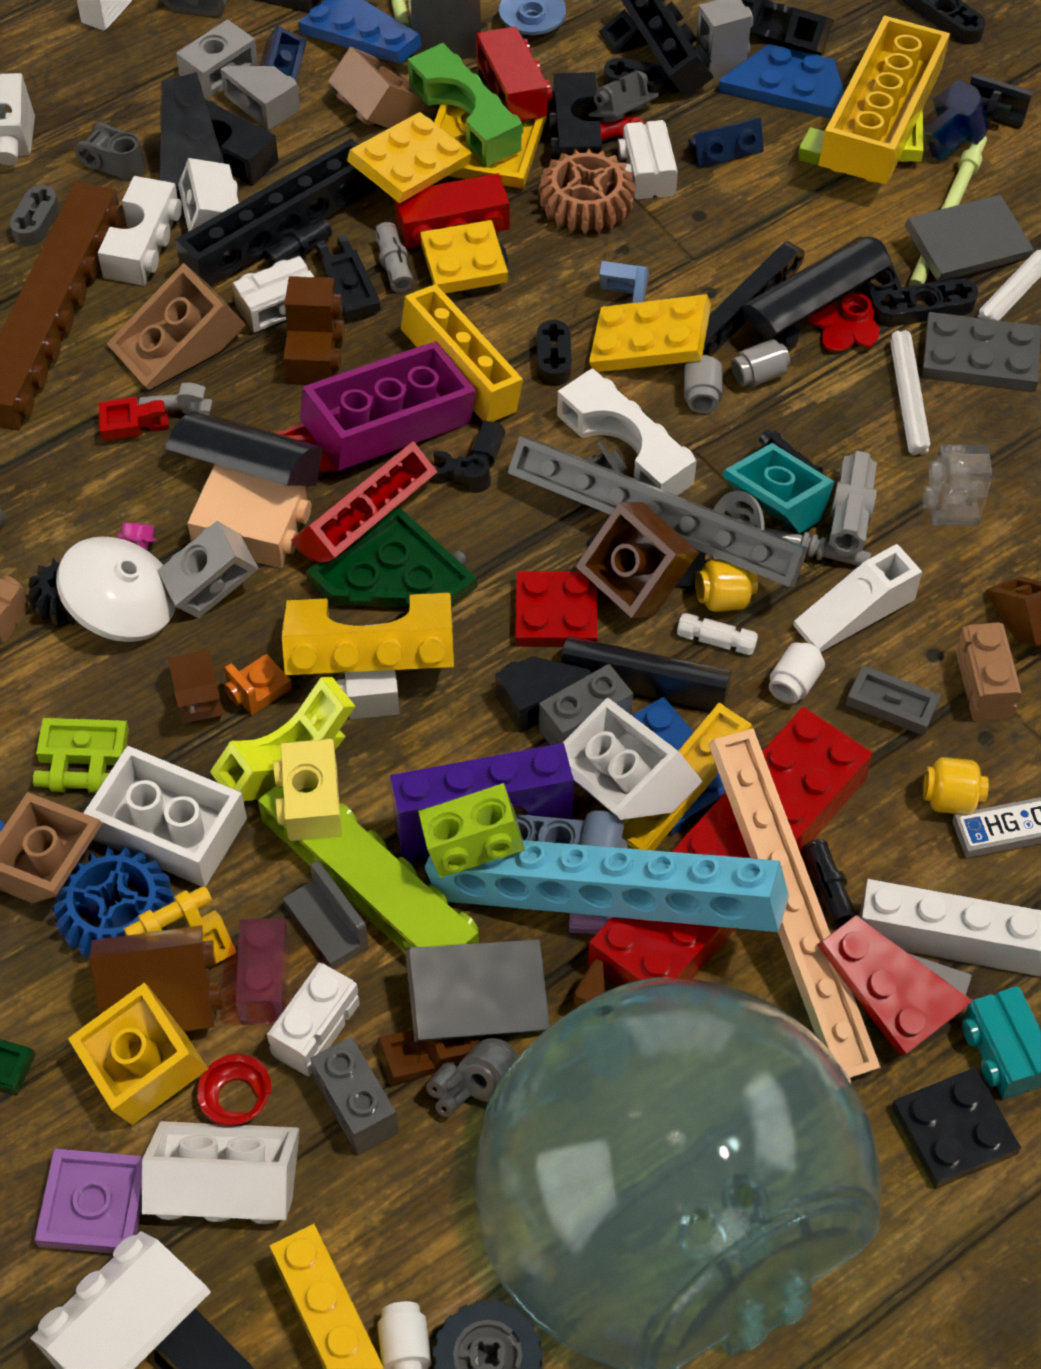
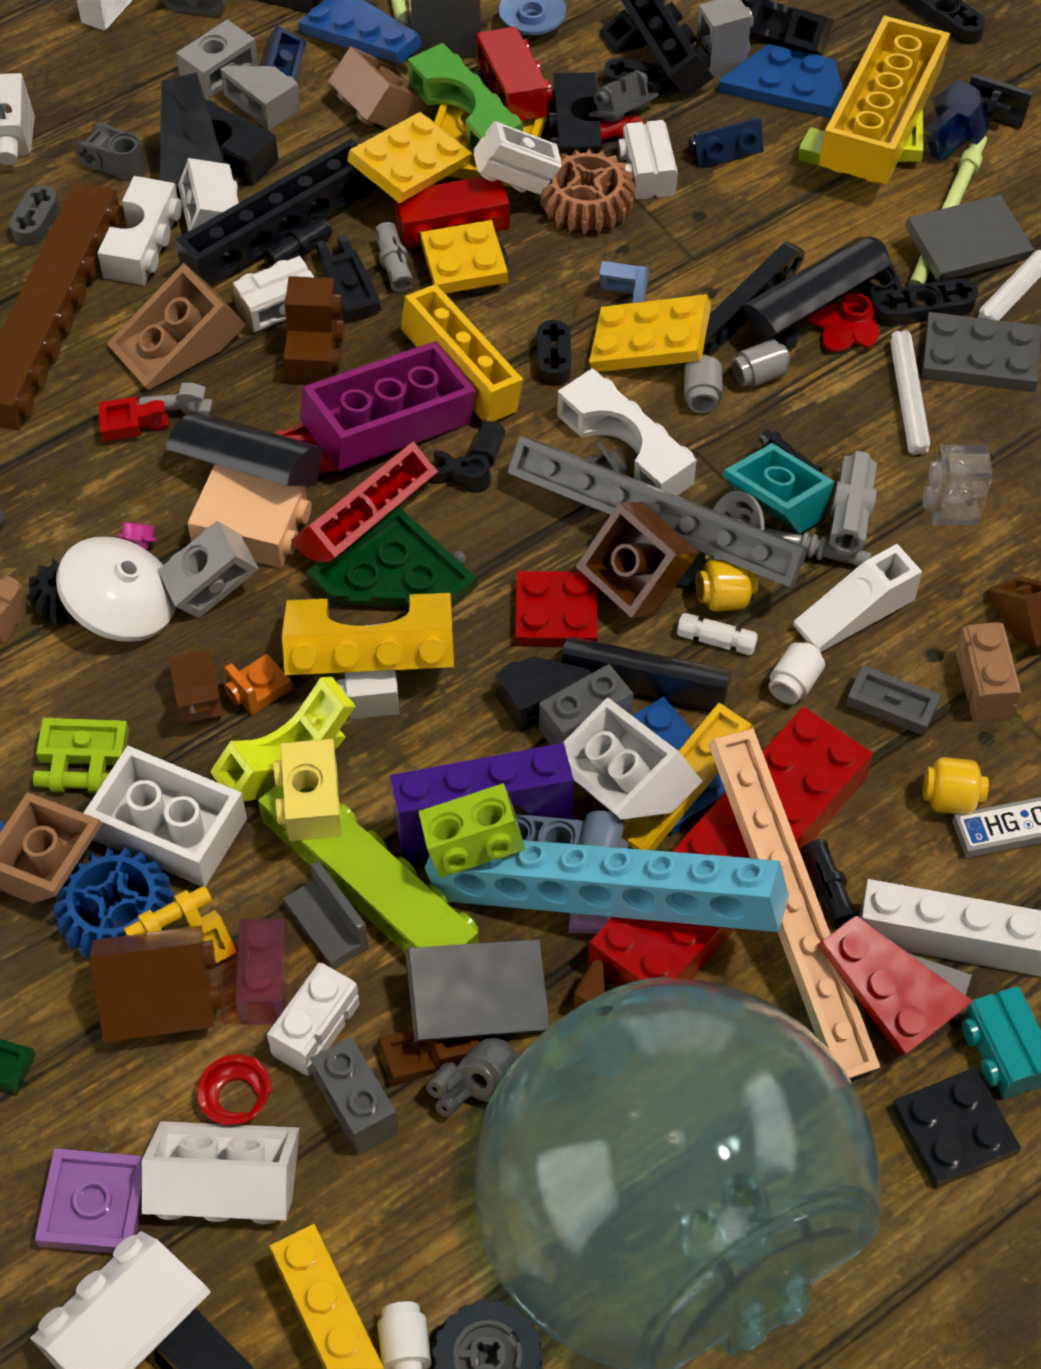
yellow slope [68,983,208,1125] -> none
none -> white brick [474,121,562,195]

